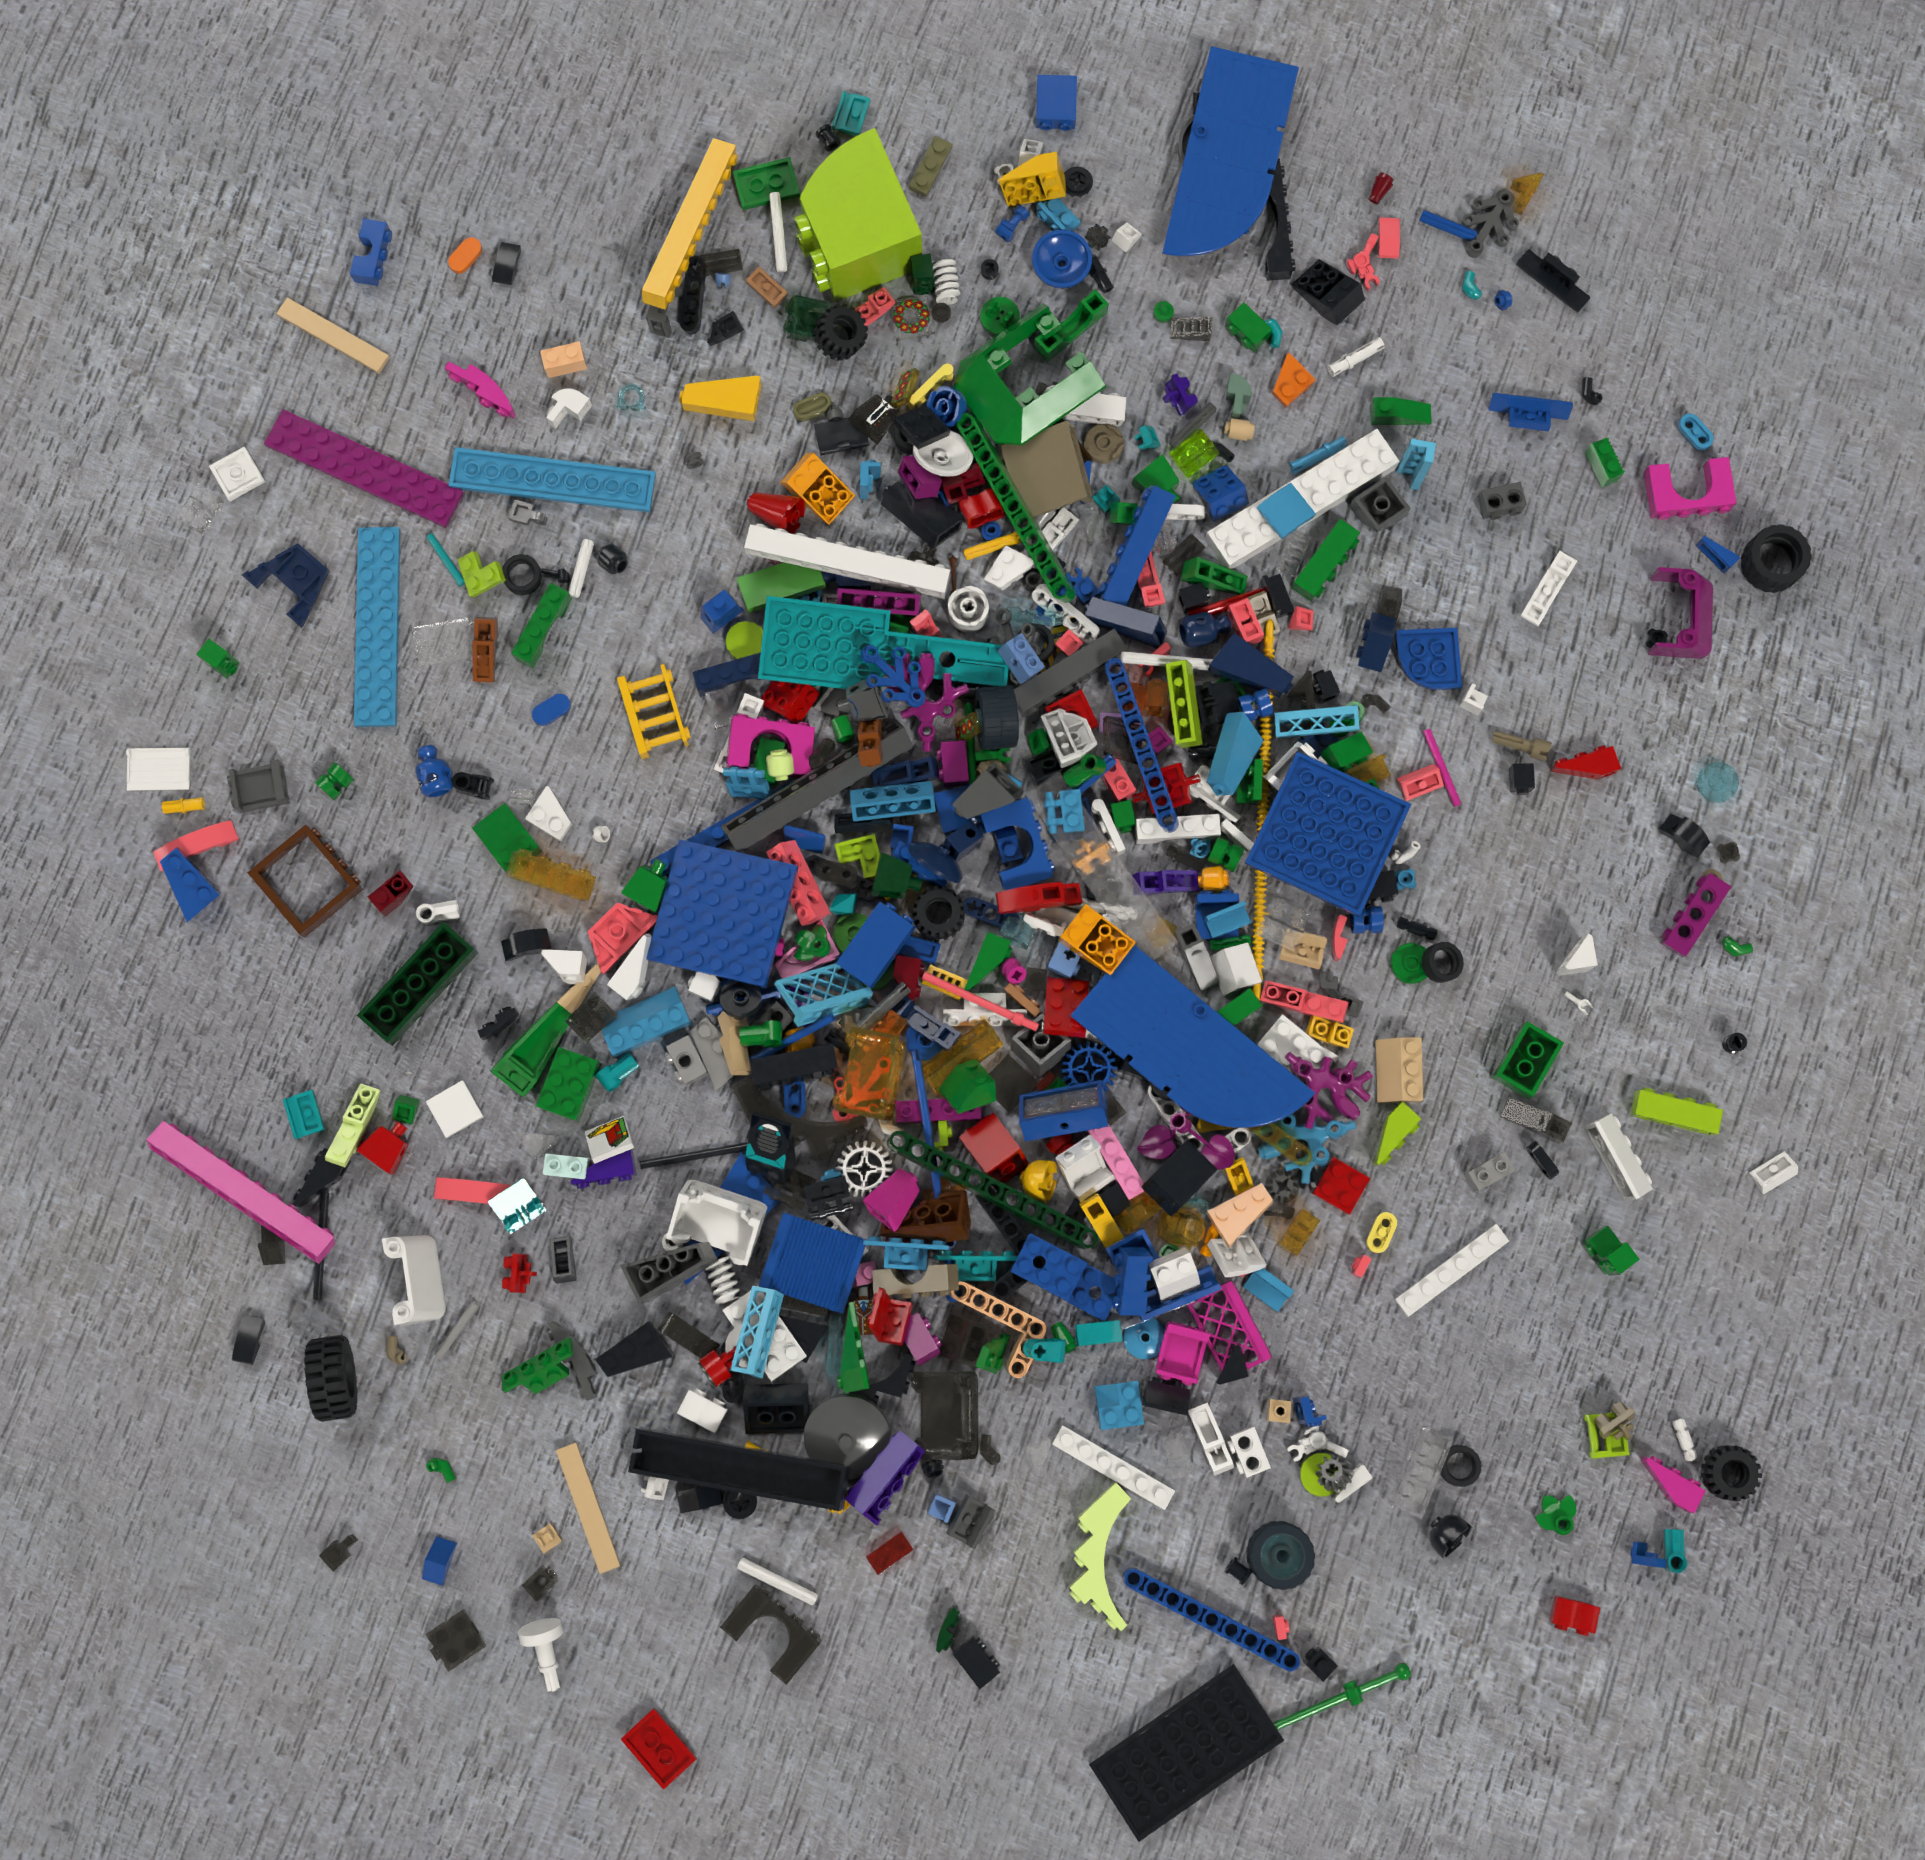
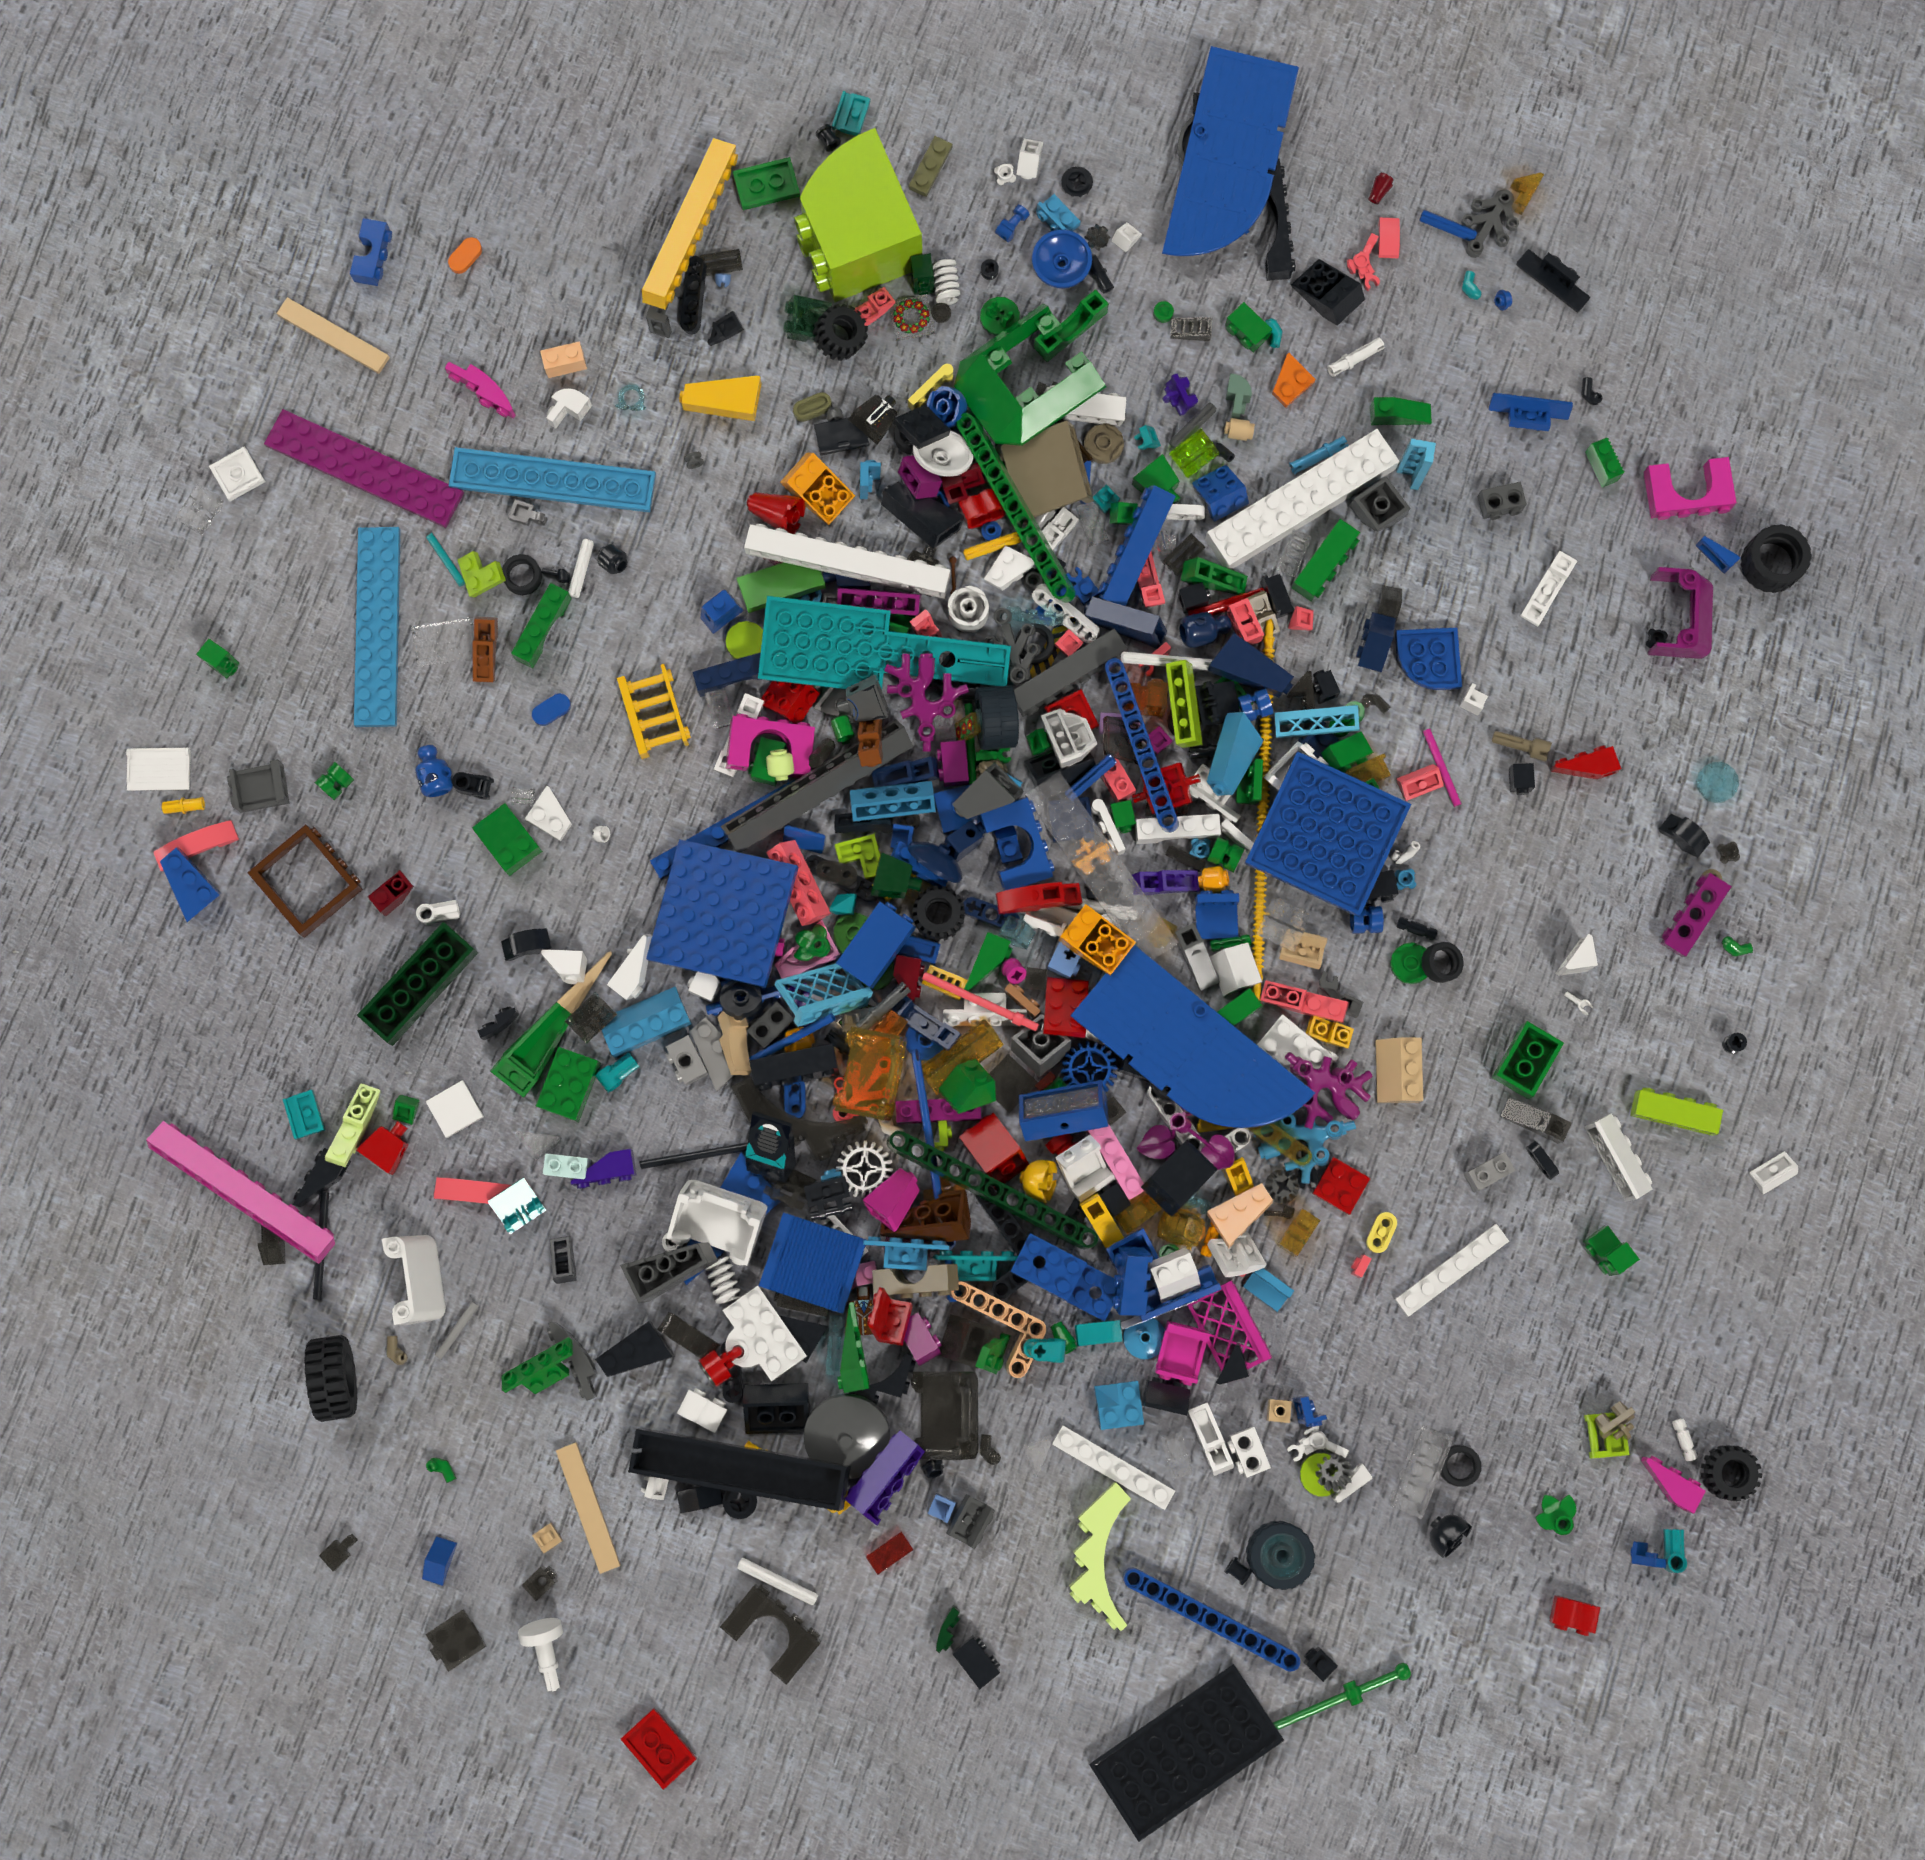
black slope [232,1315,266,1365] -> none
dark blue wing [242,543,330,628] -> none
black slope [492,242,521,285] -> none
red hips [502,1253,537,1293] -> none
clear yellow brick [505,849,596,902] -> none
tile [585,1116,634,1164] -> none
coral wing [587,903,658,975] -> none
green torso [621,859,669,912] -> none
dark azure plate [723,766,771,799] -> none
medium azure fence [730,1286,784,1379] -> none
green piece [739,1020,782,1048] -> none
medium nougat plate [745,267,788,309] -> none
white axle [770,192,787,272] -> none
blue plant [860,645,925,708] -> none
clear yellow tile [891,368,920,408] -> none
medium blue brick [998,633,1045,685] -> none
yellow slope [999,151,1066,207] -> none
blue panel [1036,75,1077,131] -> none
dark azure plate [1044,789,1085,834] -> none
green piece [1063,754,1106,789] -> none
dark azure panel [1204,901,1251,939] -> none
dark azure slope [1257,483,1316,539] -> none
coral plate [1272,1614,1289,1640] -> none
coral slope [1332,914,1348,962] -> none
lime slope [1374,1102,1421,1166] -> none
dark azure plate [1678,413,1714,451] -> none

